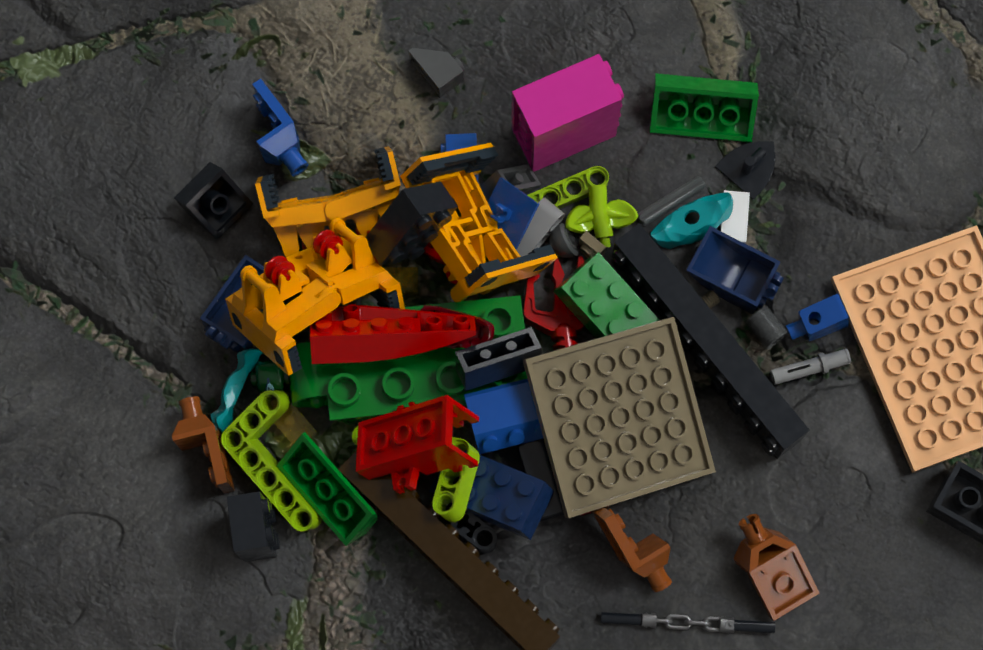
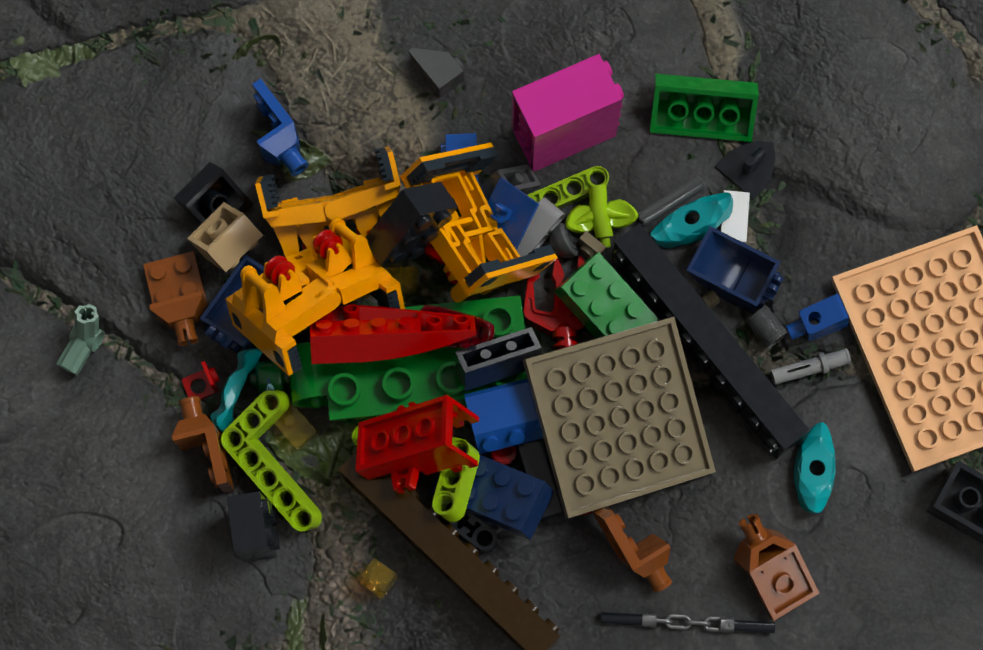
green slope [277,432,378,546] -> none
none -> sand green piece [56,304,105,376]
none -> dark orange plate [143,251,208,346]
none -> red bracket [182,361,220,400]
none -> tan brick [187,202,263,272]
none -> clear yellow brick [360,558,398,599]
none -> red tile [490,445,517,466]
none -> teal piece [794,422,836,514]

